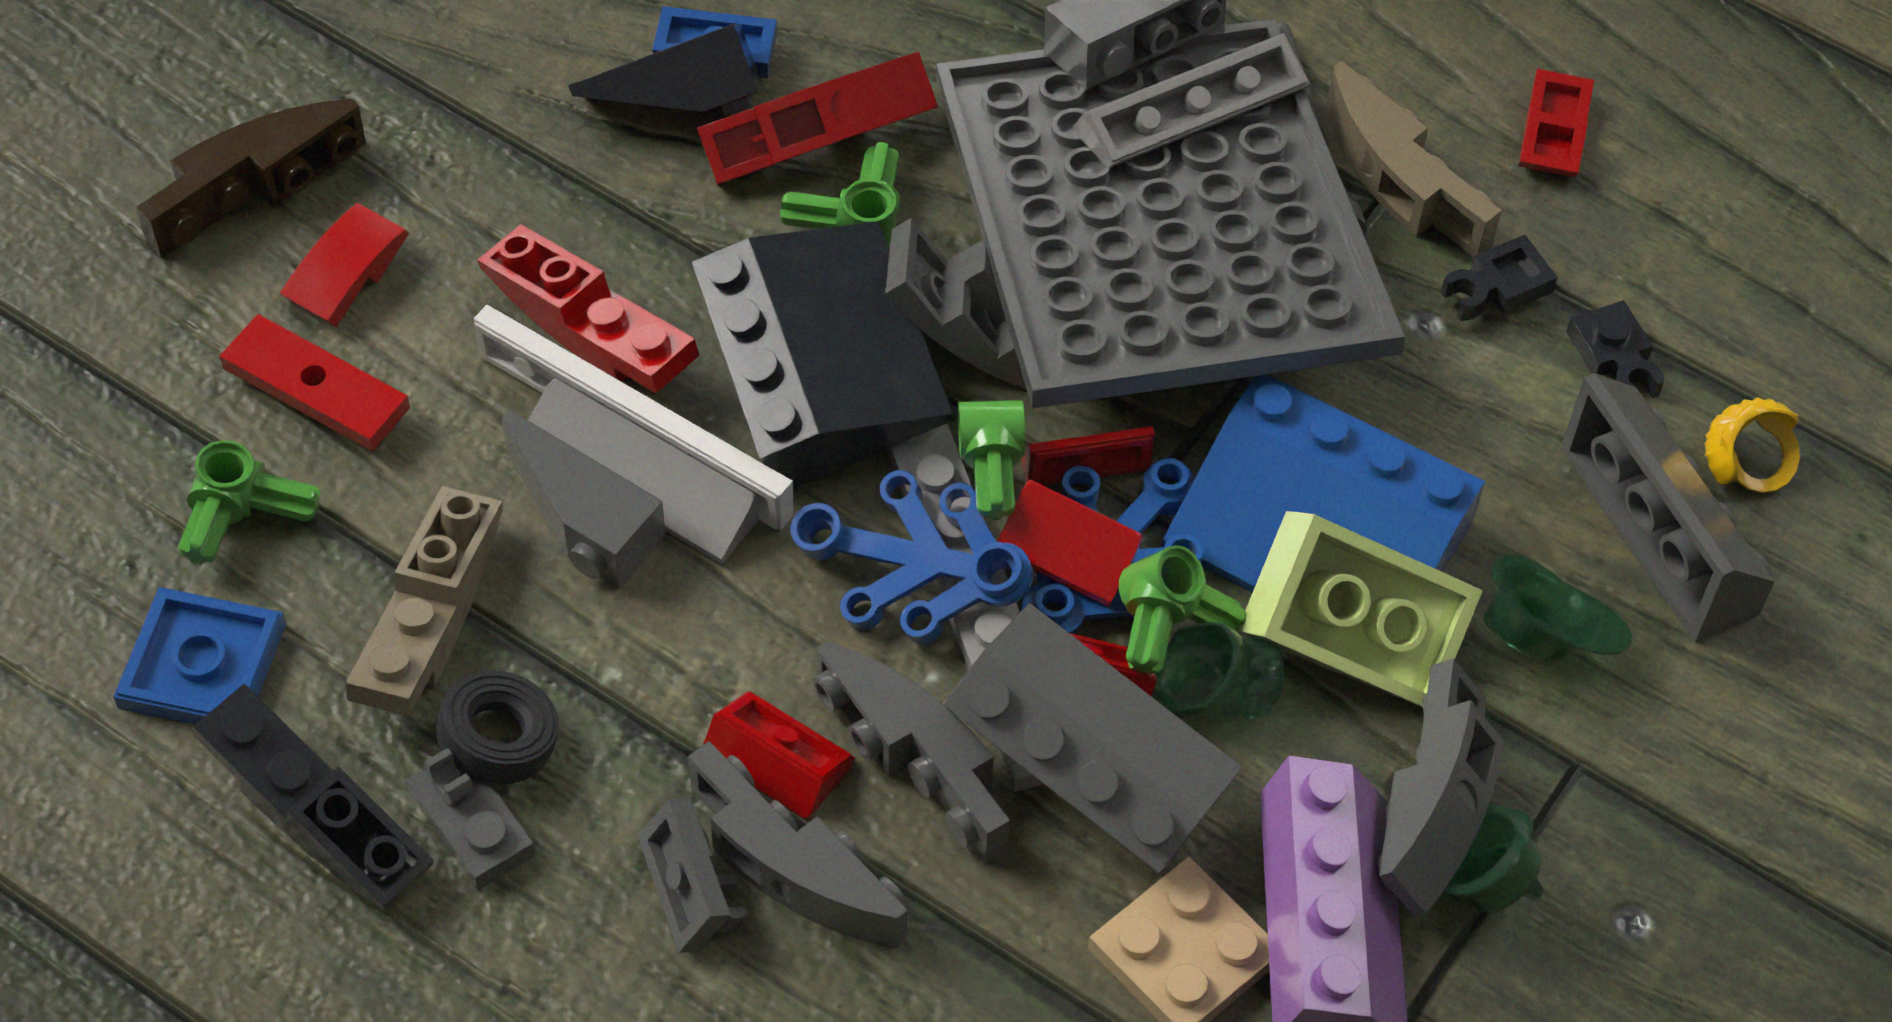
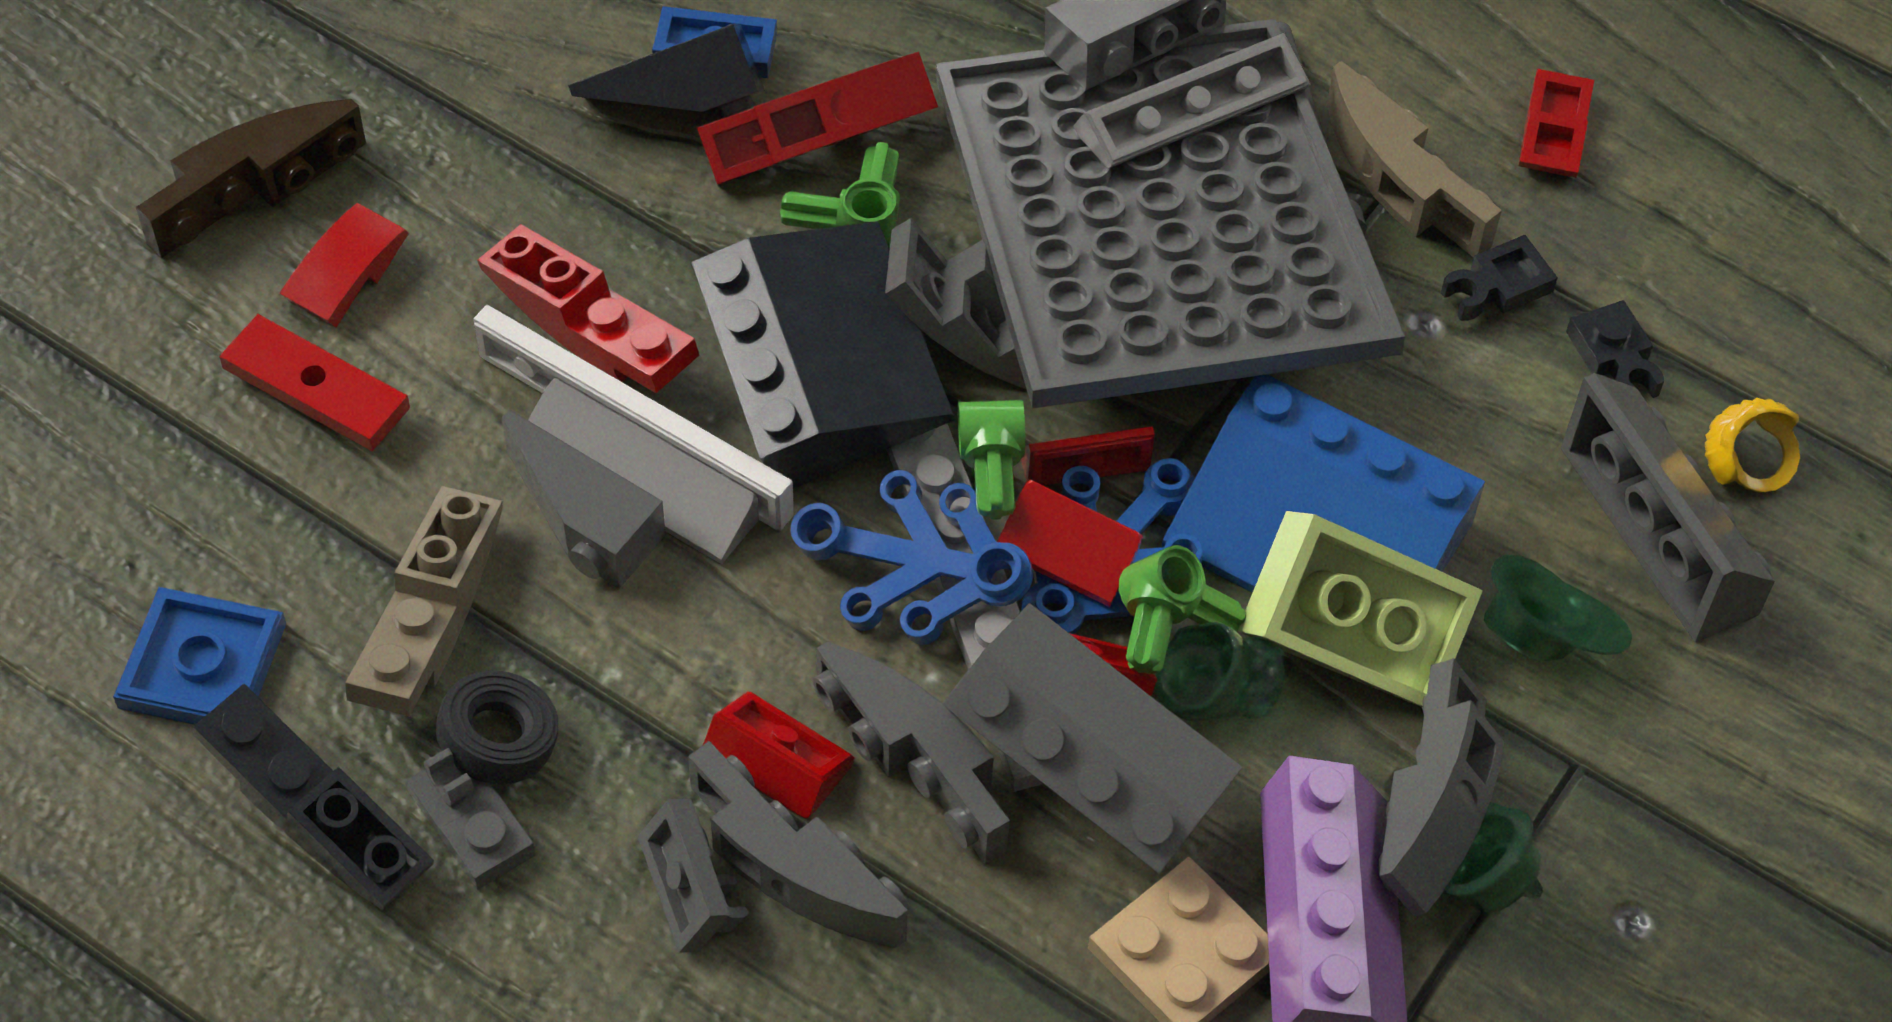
bright green axle [178,440,320,566] -> none

